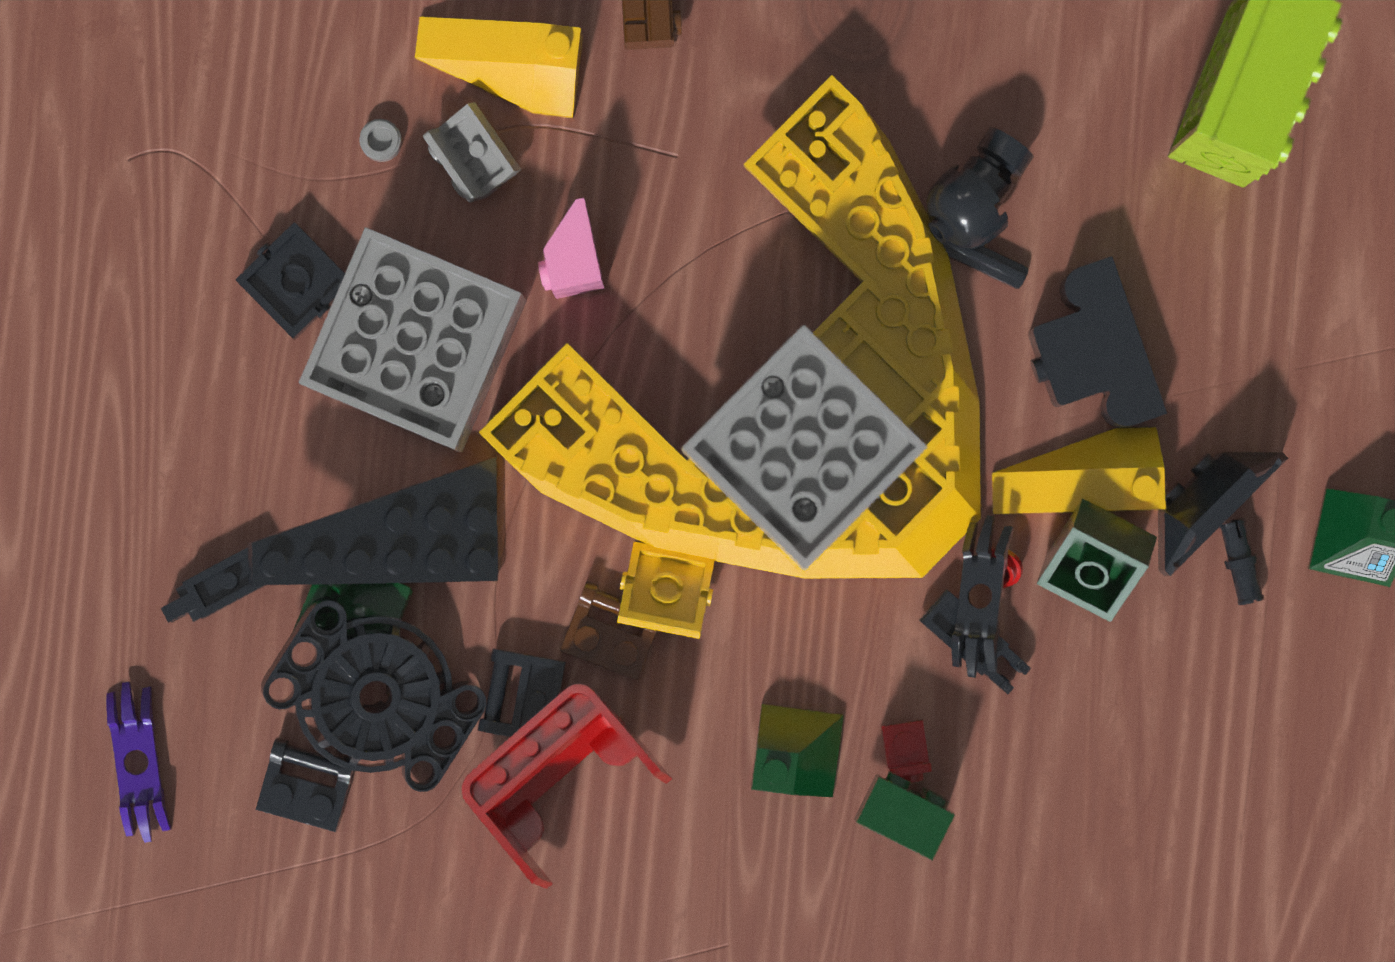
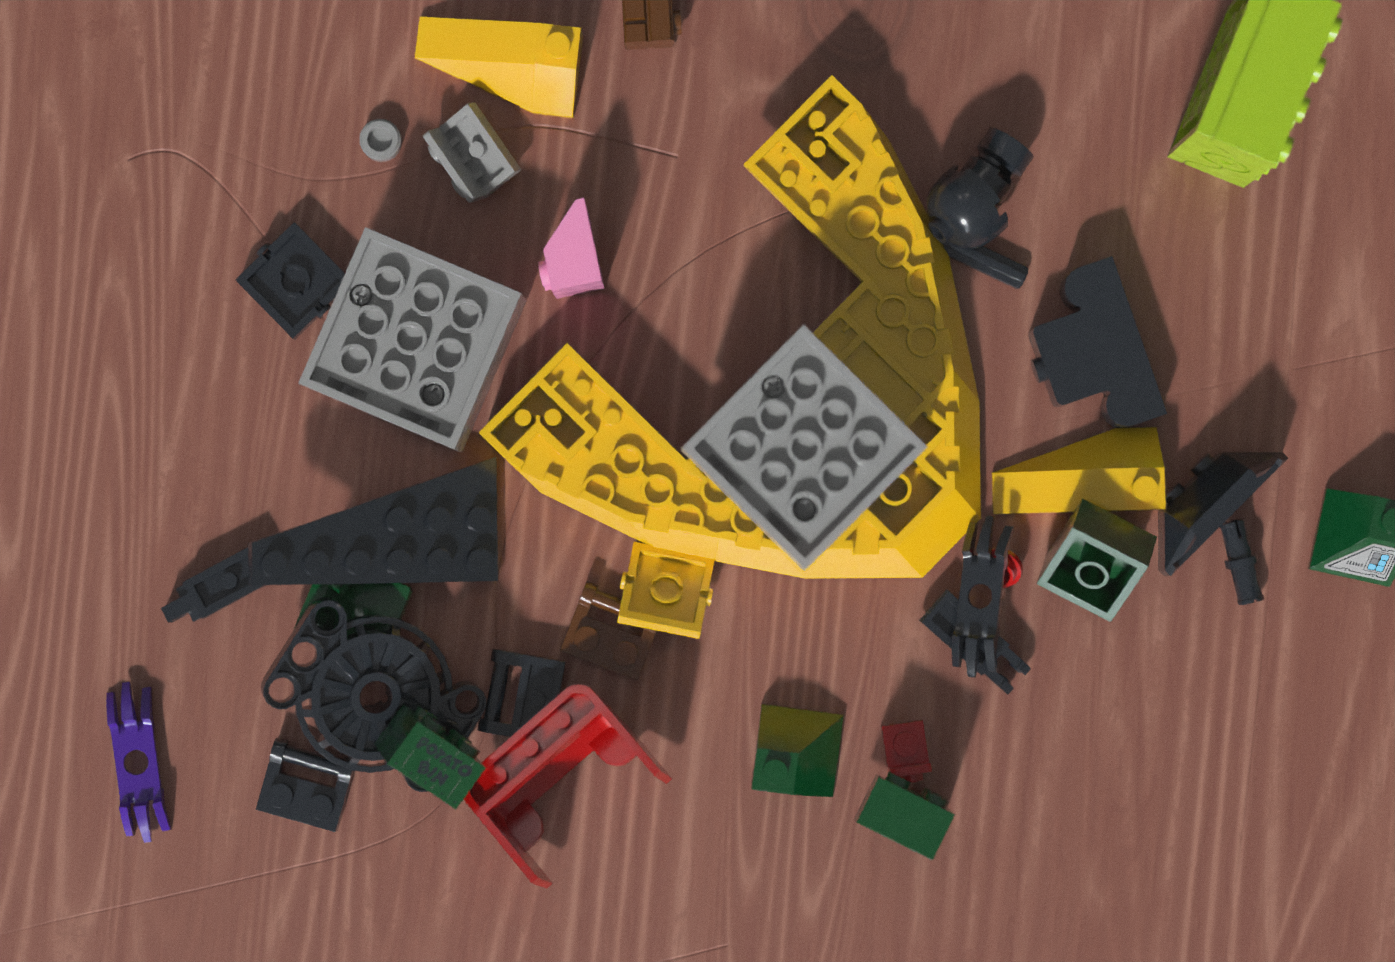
none -> dark green brick [374,703,486,810]

